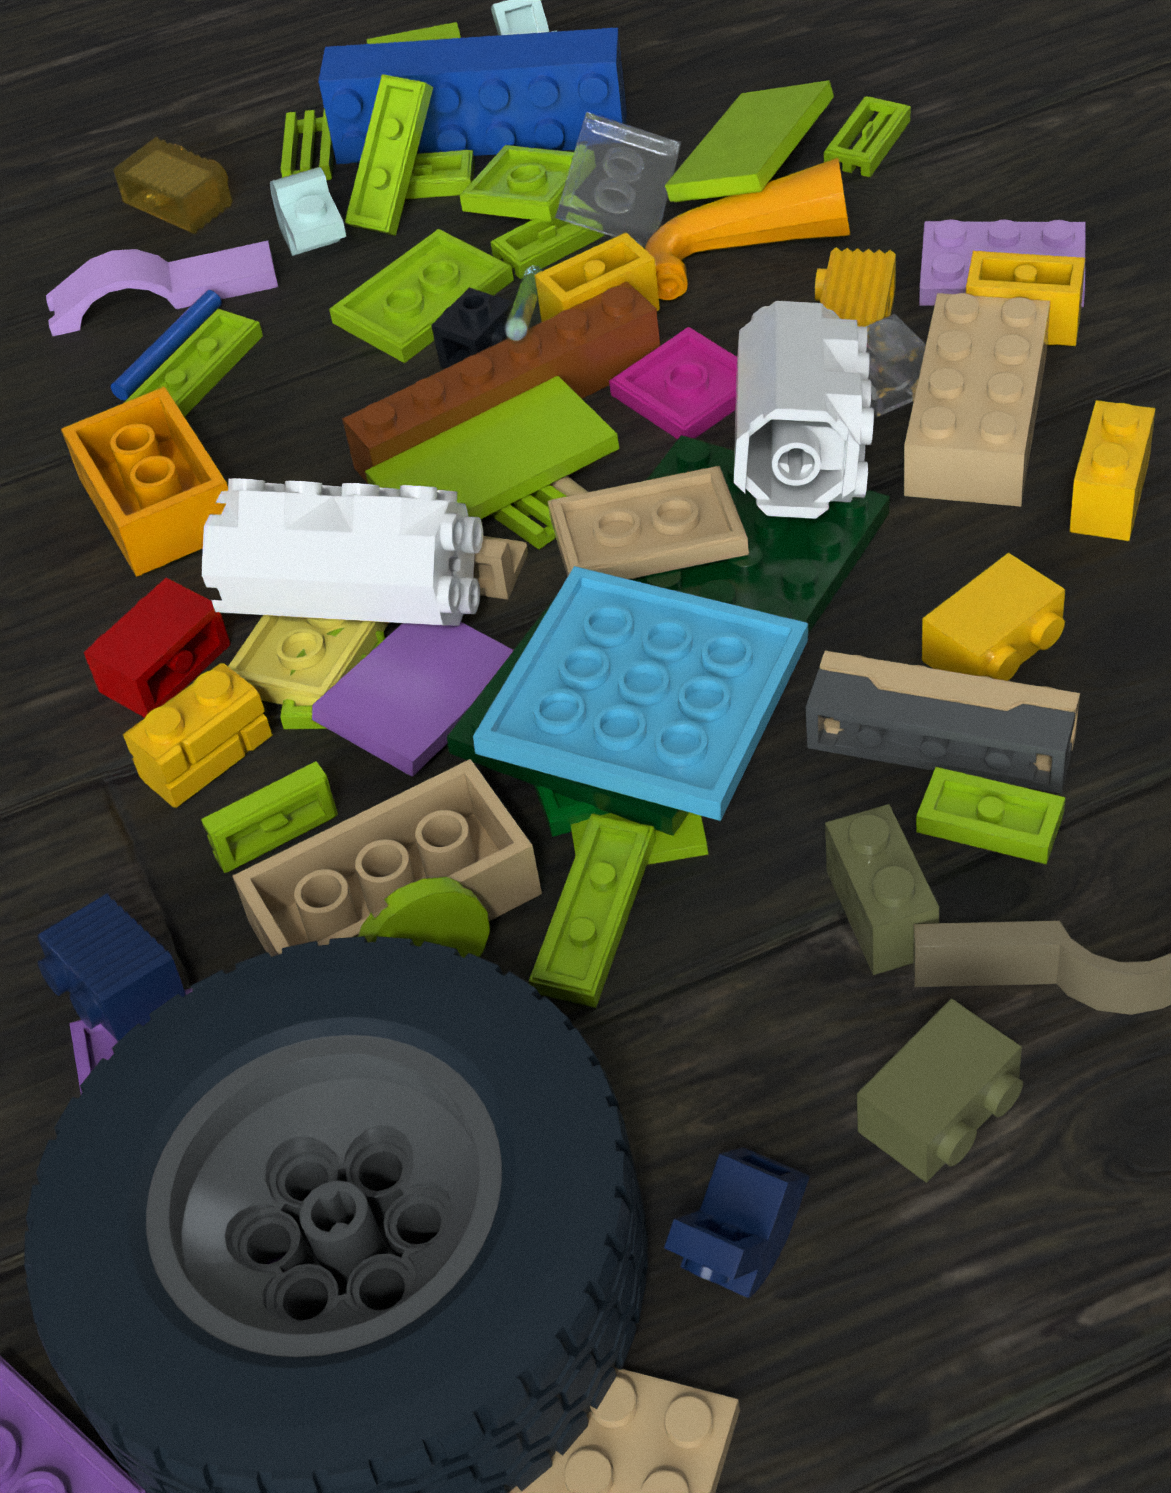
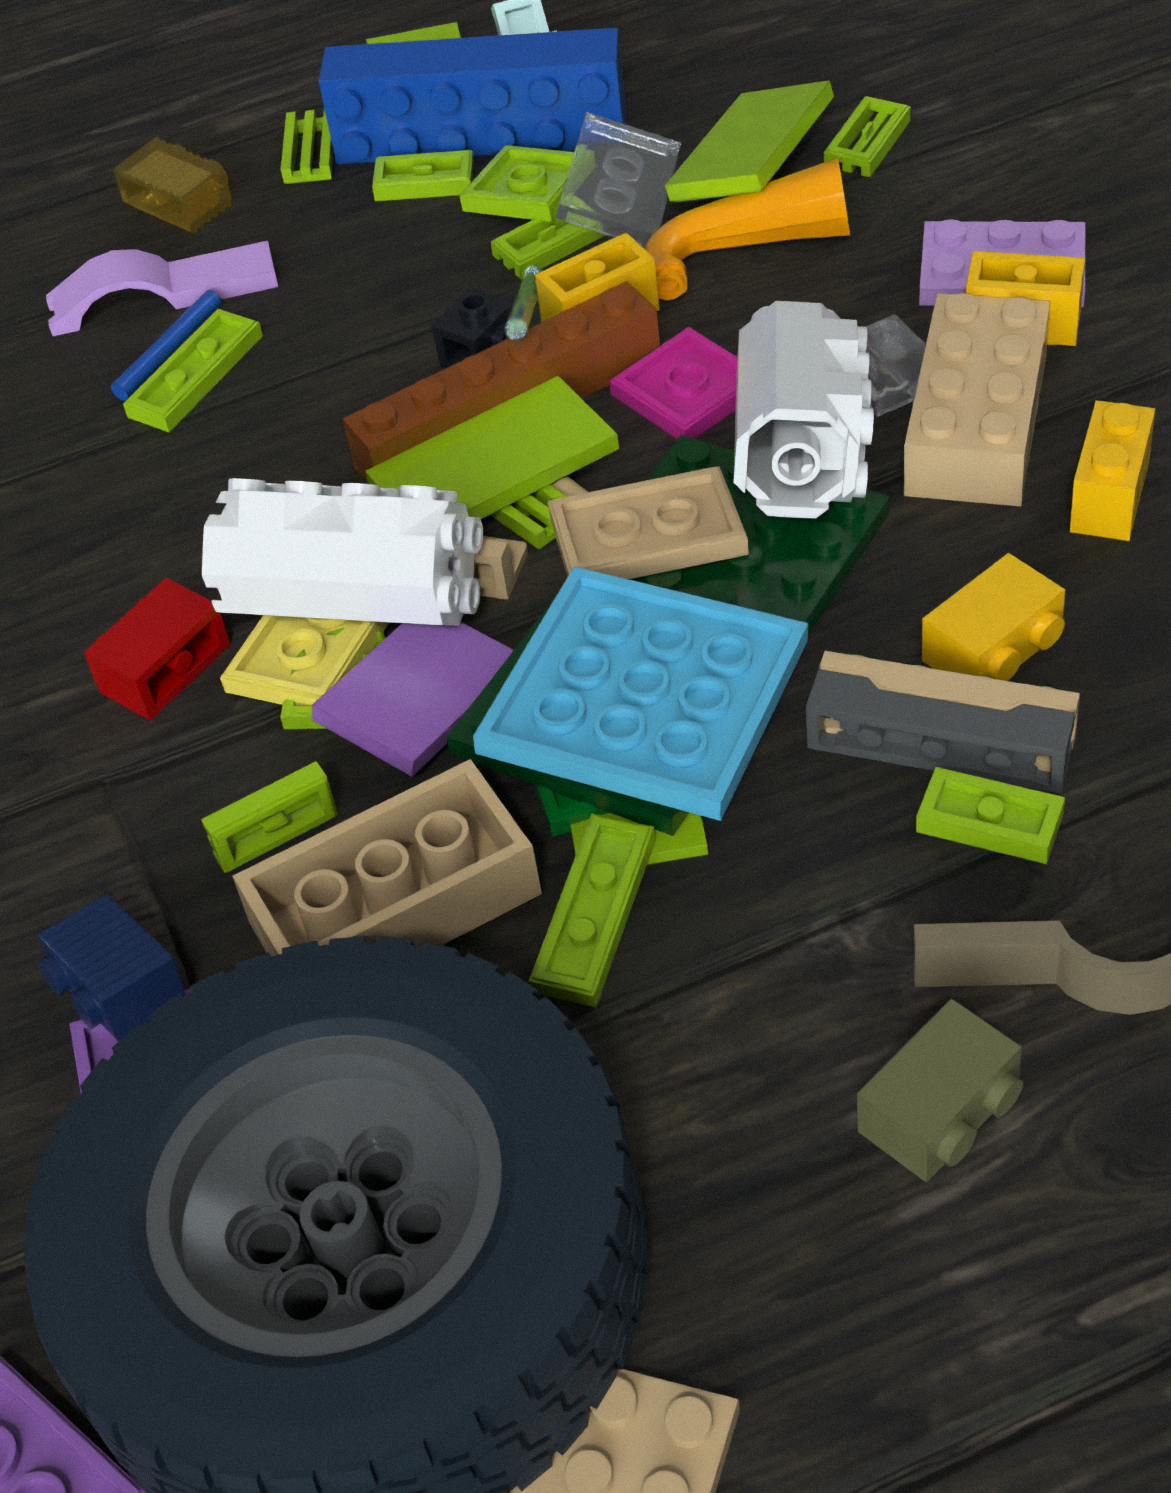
light orange brick [61,386,228,577] -> none
yellow brick [123,663,272,808] -> none
light aqua brick [270,167,346,256] -> none
lime tile [329,229,514,363] -> none
lime tile [345,74,433,236] -> none
lime tile [358,877,490,958] -> none
dark blue brick [664,1147,810,1298] -> none
yellow brick [815,247,896,359] -> none
olive brick [825,804,939,975] -> none

